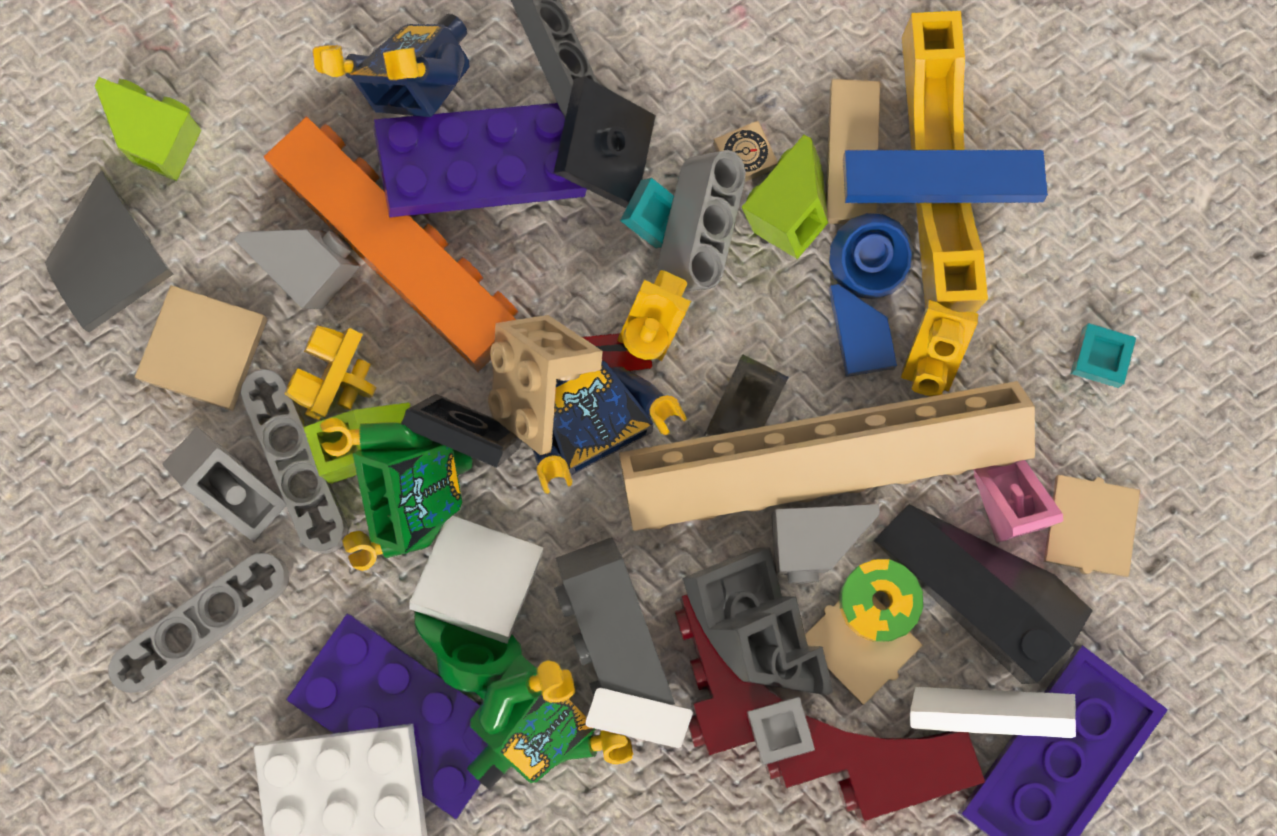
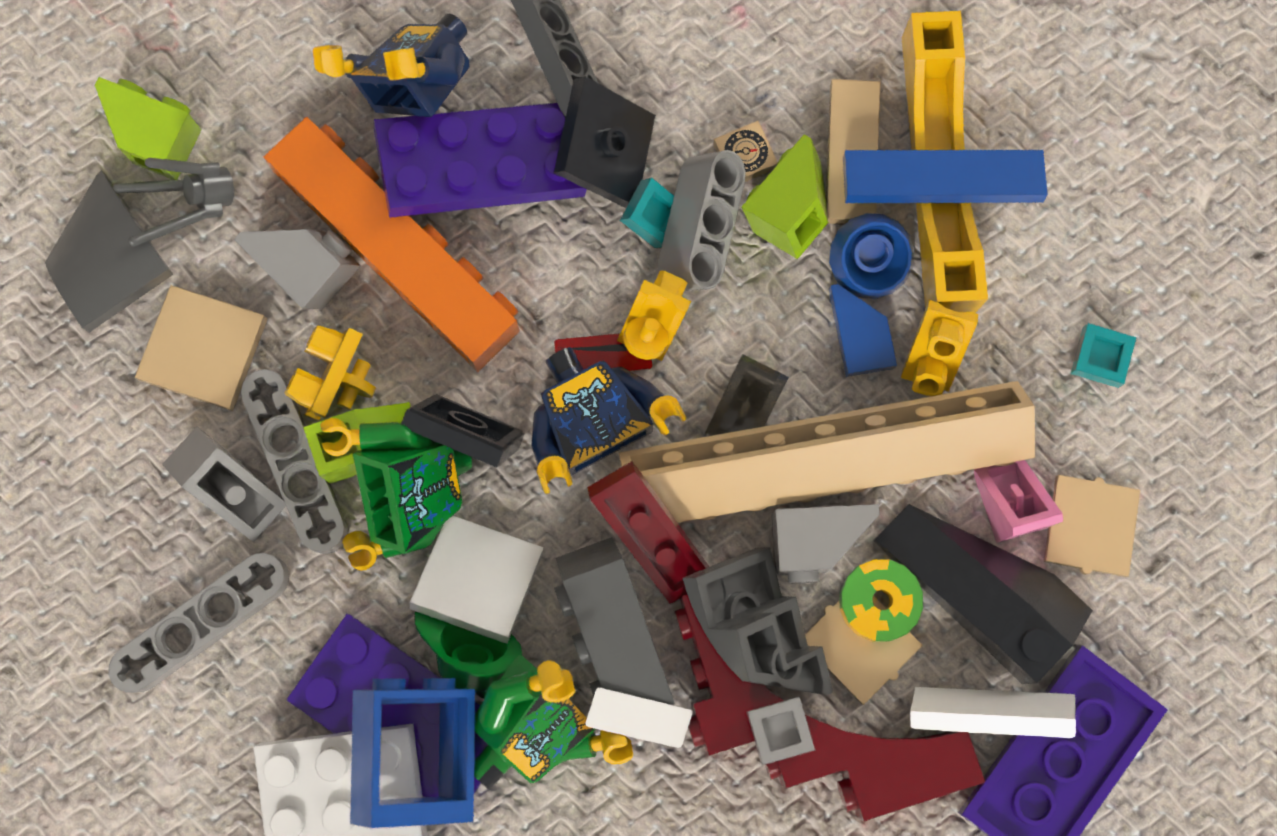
tan bracket [488,315,602,455] -> none
none -> dark grey plant [114,158,234,247]
none -> blue window [350,678,475,829]
none -> dark red plate [587,461,709,604]

